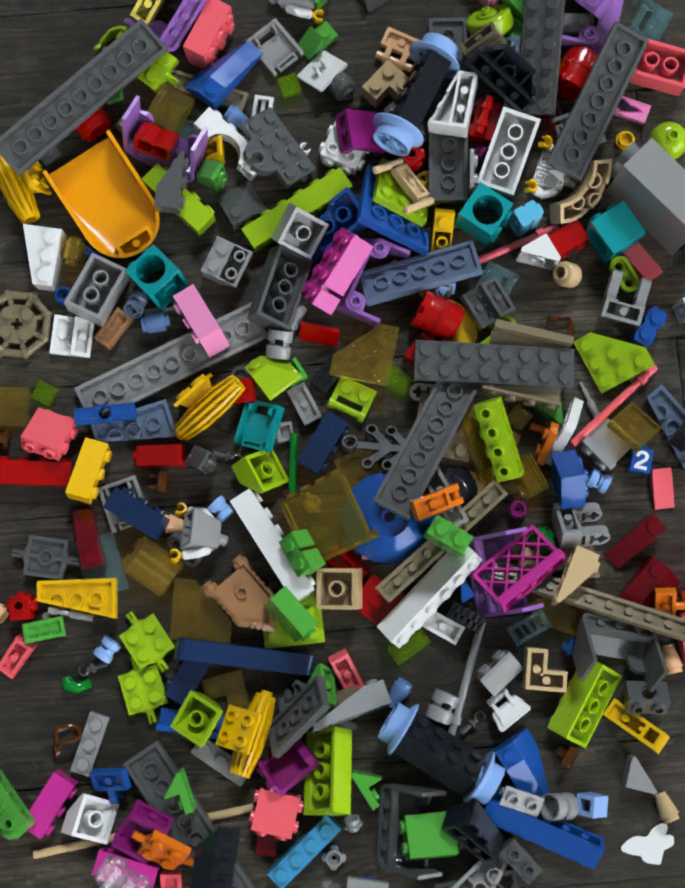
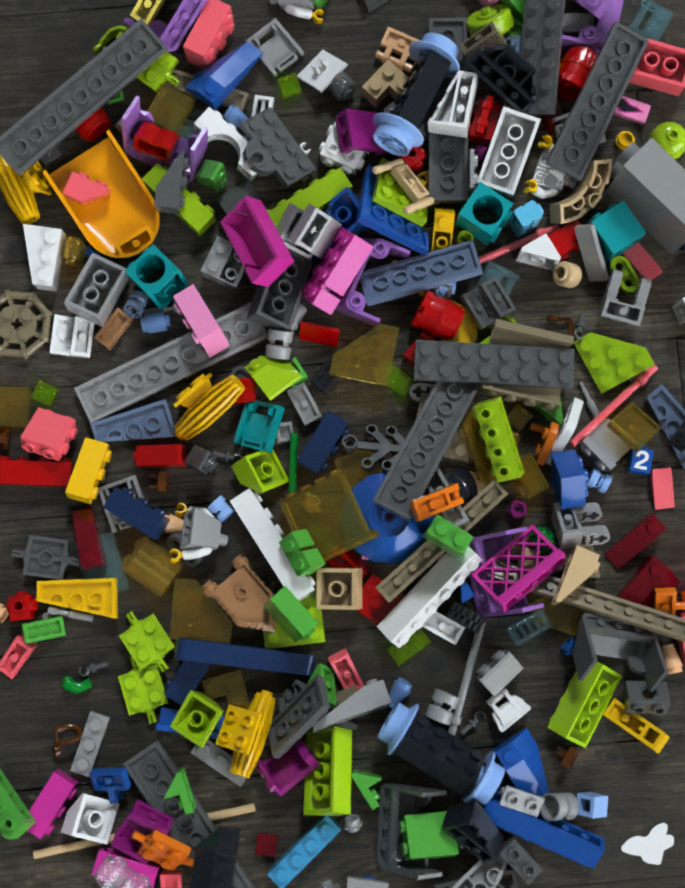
blue plate [54,287,71,306] -> none
blue piece [74,402,137,426] -> none
light blue wheel [93,635,121,664] -> none
yellow slope [200,135,225,166] -> none
coral brick [248,785,304,841] -> none
bright green slope [298,21,338,61] -> none
light grey plate [322,845,346,871] -> none
lime plate [327,375,377,423] -> none
tan brick [522,646,568,693] -> none
light grey slope [621,753,657,794] -> none
blue brick [629,307,667,347] -> none
tan cone [654,791,680,824] -> none
none -> coral slope [63,172,110,205]
none -> dark pink piece [220,195,294,287]
none -> light grey slope [288,204,342,258]
none -> lime hinge [457,230,473,244]
none -> dark grey hand [573,314,585,340]
none -> light grey tile [574,224,609,282]

